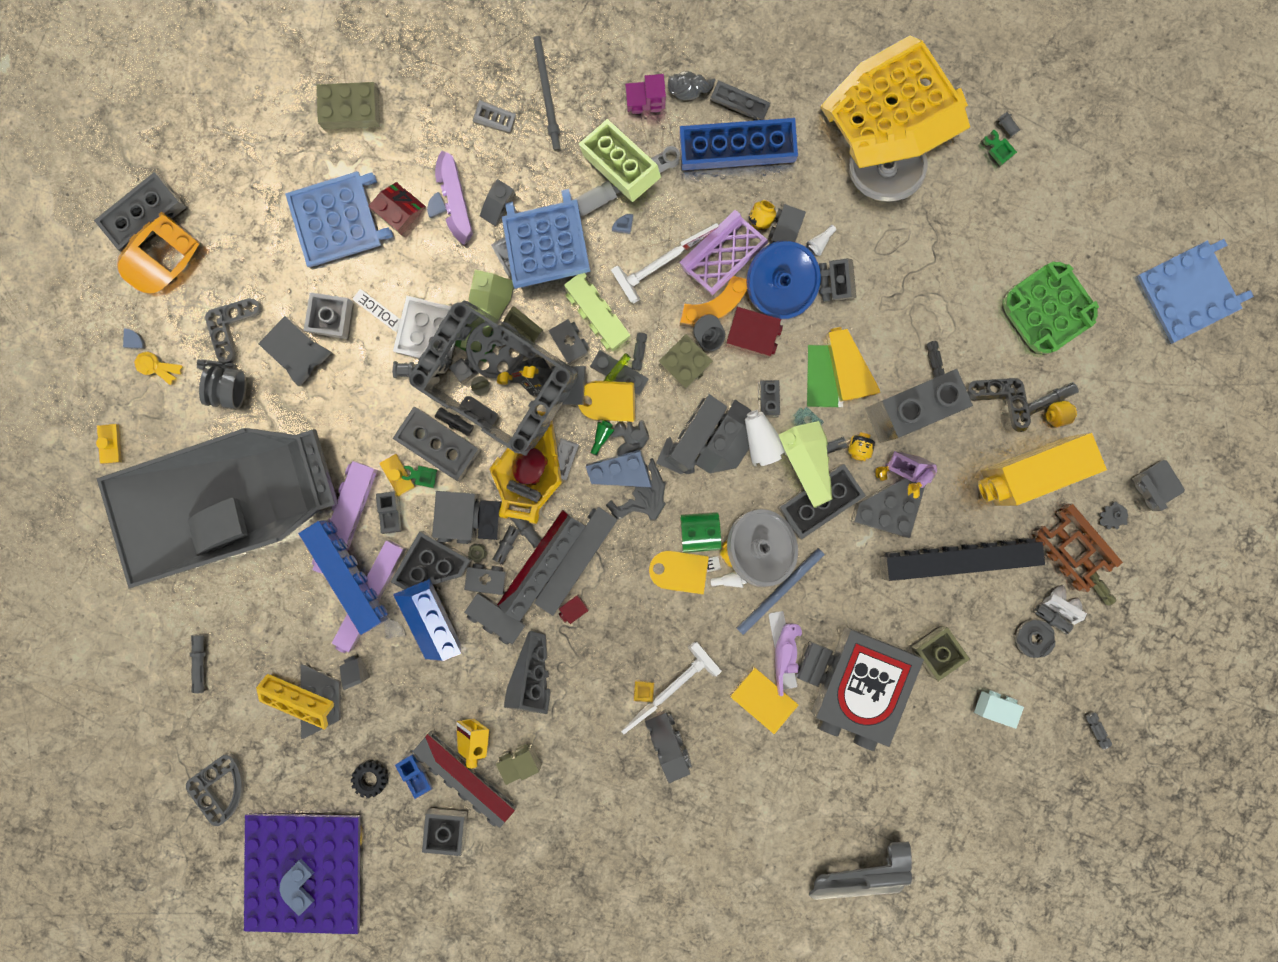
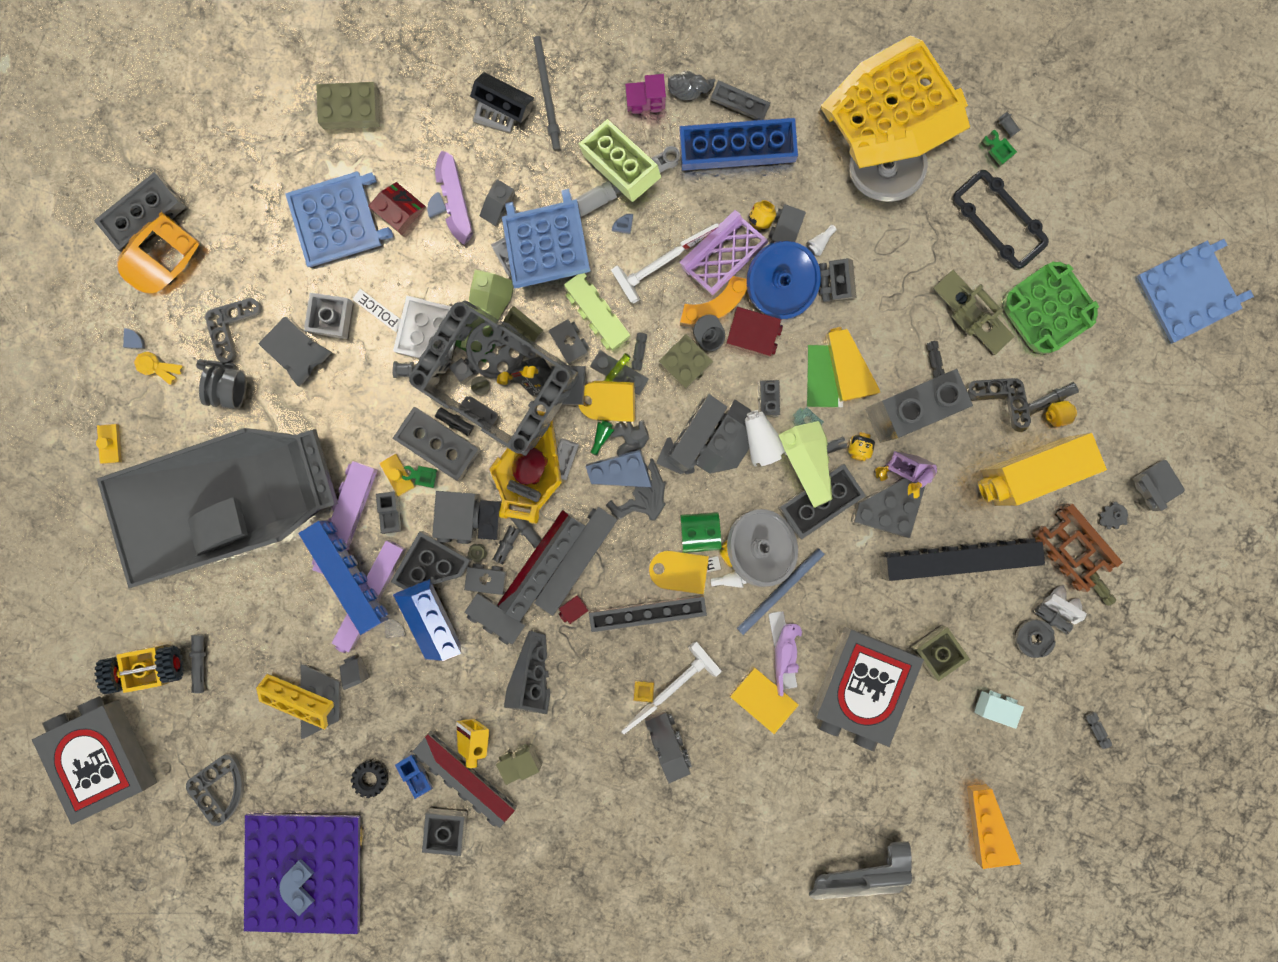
dark grey brick [795,641,834,687] -> none
none -> brick [31,696,157,825]
none -> brick [94,645,184,695]
none -> black brick [470,72,535,123]
none -> dark grey brick [589,595,707,632]
none -> olive piece [933,270,1015,355]
none -> black bar [953,170,1049,269]
none -> light orange wedge [967,784,1021,869]

